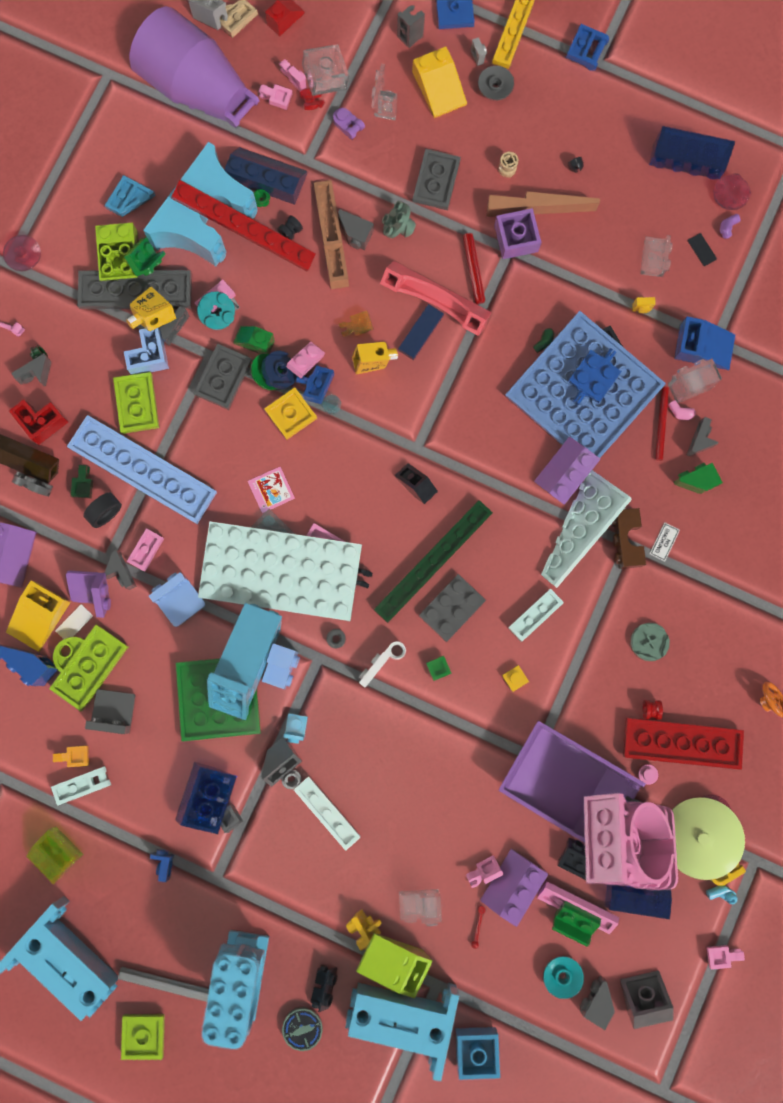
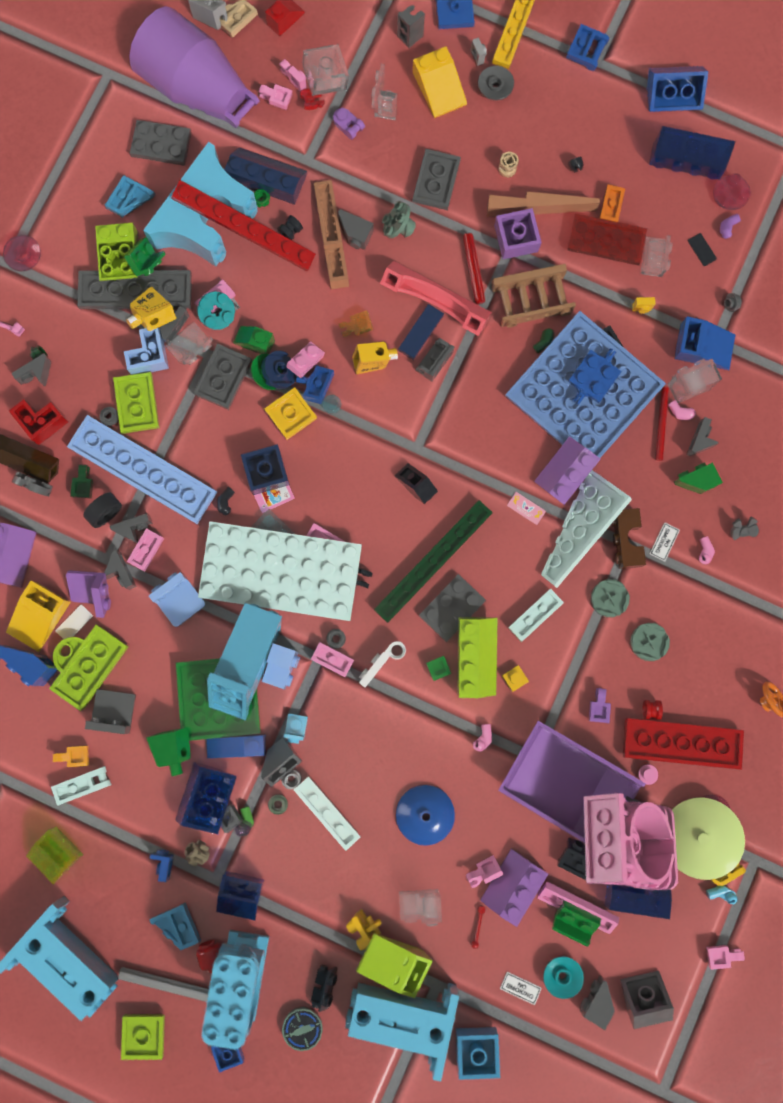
none -> dark grey plate [99,407,119,426]
none -> dark grey slope [110,513,153,543]
none -> dark grey plate [130,120,192,166]
none -> green torso [146,727,191,776]
none -> dark azure wing [149,903,201,950]
none -> clear bracket [165,322,213,365]
none -> dark tan gear [185,839,210,867]
none -> red head [196,940,221,973]
none -> blue slope [206,735,266,758]
none -> blue piece [211,1046,245,1072]
none -> clear blue slope [216,871,265,921]
none -> black arm [217,487,235,516]
none -> arm [235,806,254,836]
none -> dark blue brick [241,444,290,495]
none -> plate [268,794,288,815]
none -> bright pink plate [311,642,354,677]
none -> blue dish [396,785,455,846]
none -> dark grey hinge [415,338,454,382]
none -> lime slope [457,617,497,698]
none -> bright pink arm [473,724,492,751]
none -> medium nougat fence [491,264,576,328]
none -> white sticker [500,972,542,1005]
none -> bright pink sticker [507,492,546,525]
none -> clear red plate [567,213,647,266]
none -> medium lavender plate [589,688,611,723]
none -> sand green tile [591,579,630,618]
none -> orange plate [599,184,626,225]
none -> blue slope [647,66,709,112]
none -> bright pink arm [699,536,715,564]
none -> dark grey plate [724,293,742,312]
none -> dark grey piece [730,516,759,540]

